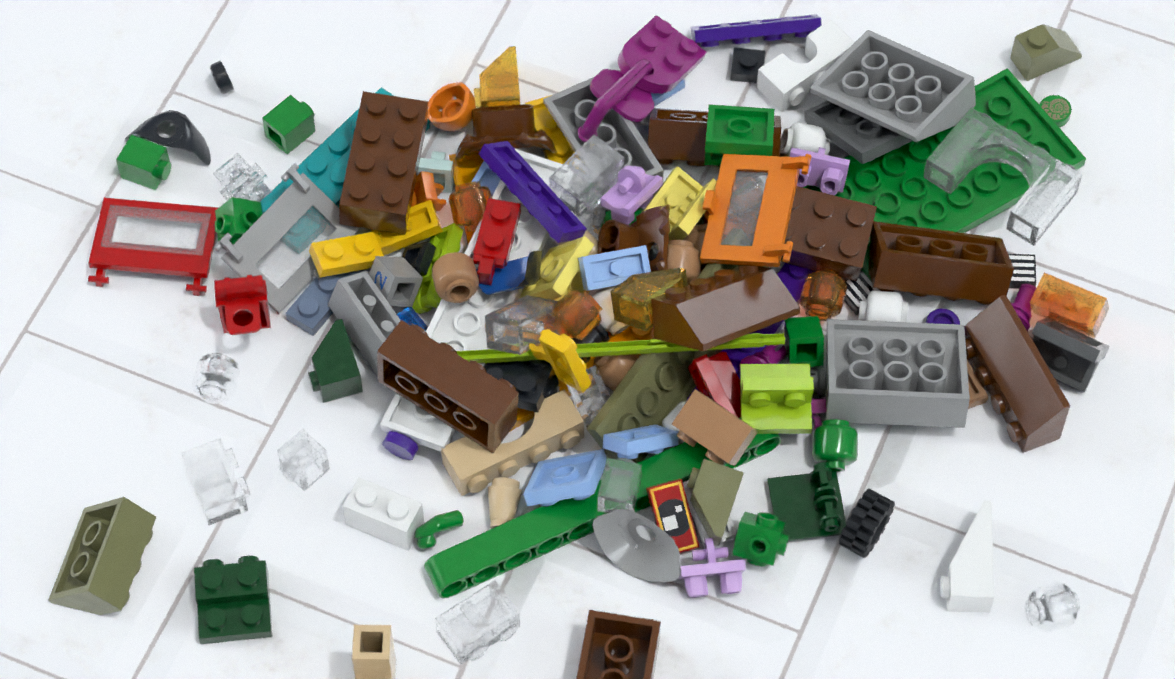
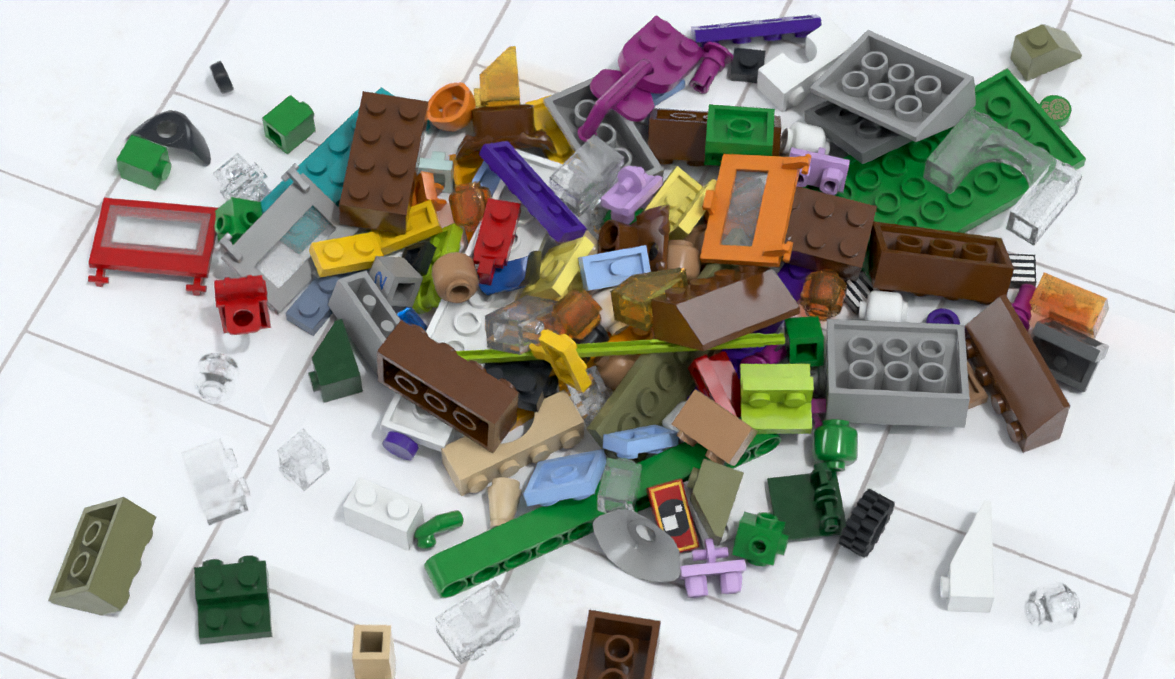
none -> magenta pin [689,42,733,94]

